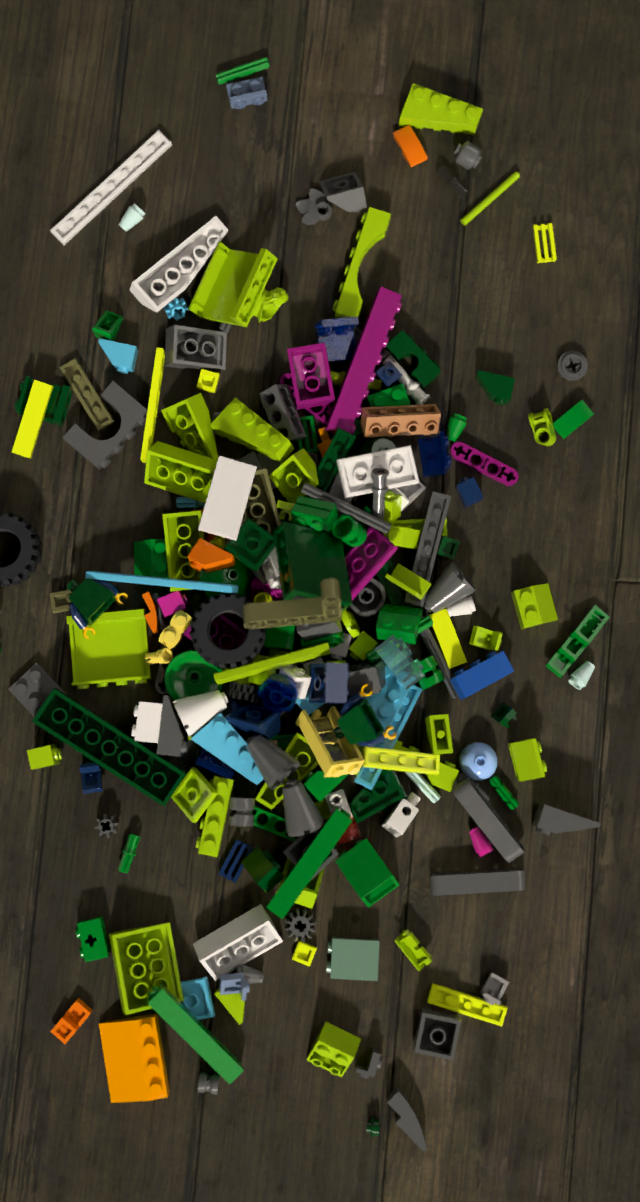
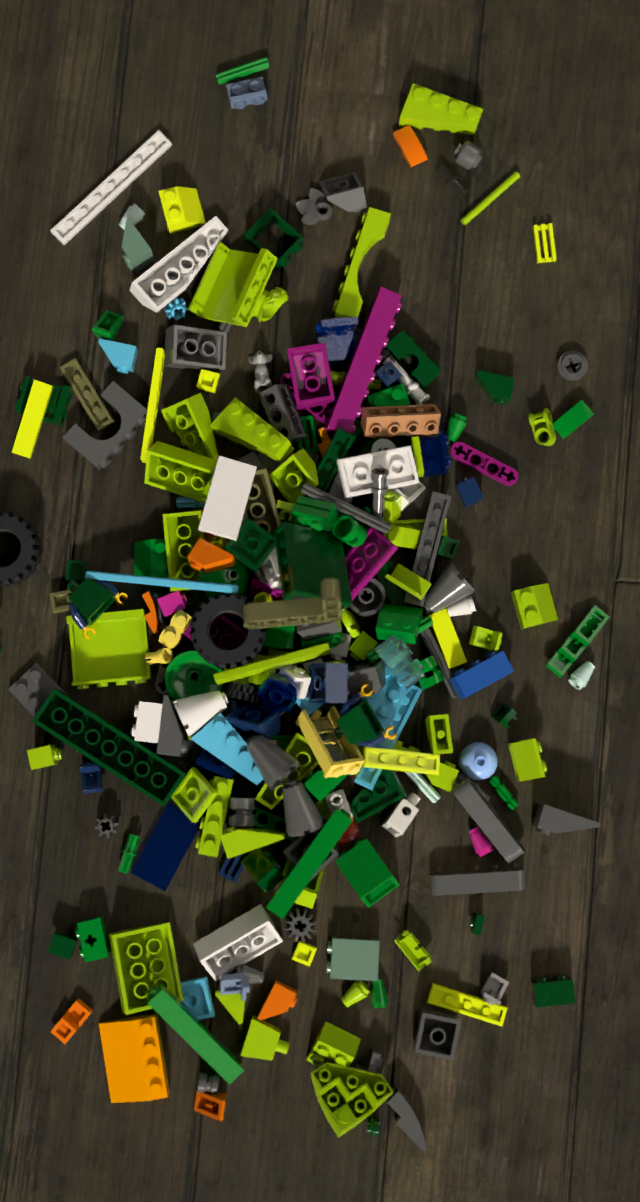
none -> dark green panel [48,931,79,960]
none -> dark green plate [66,560,88,581]
none -> sand green slope [121,219,155,274]
none -> clear blue tile [131,804,201,891]
none -> neon yellow slope [159,186,206,234]
none -> orange slope [194,1090,227,1121]
none -> lime slope [220,826,286,859]
none -> lime torso [241,1016,290,1060]
none -> dark green window [244,208,303,270]
none -> light grey animal [248,351,272,393]
none -> orange slope [257,980,298,1020]
none -> lime brick [310,1062,393,1138]
none -> lime cone [341,980,371,1007]
none -> green cone [370,979,389,1009]
none -> lime tile [410,436,424,477]
none -> dark green plate [469,912,485,936]
none -> dark green brick [531,974,576,1008]

